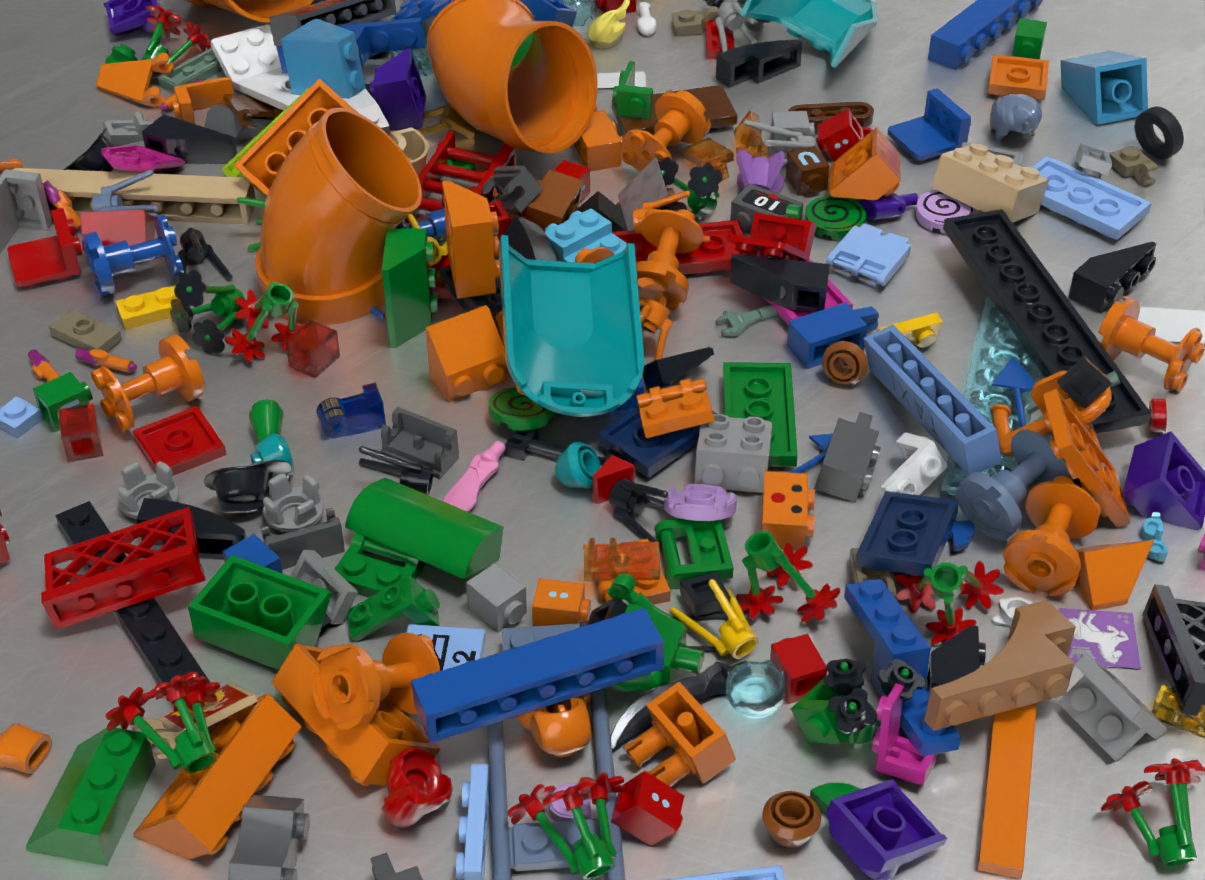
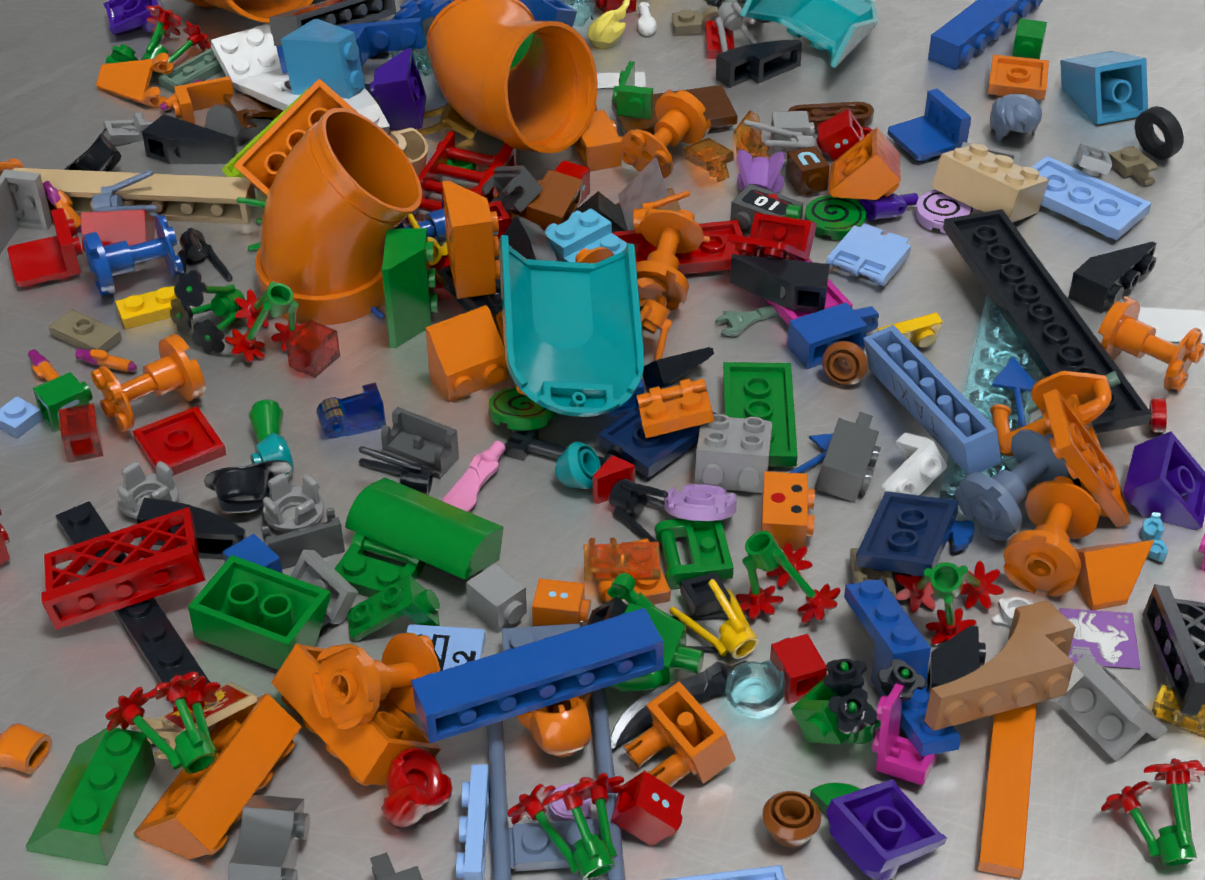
dark pink tile [101,145,185,173] -> none
black plant [656,157,723,220] -> none
black plate [1057,356,1112,408] -> none

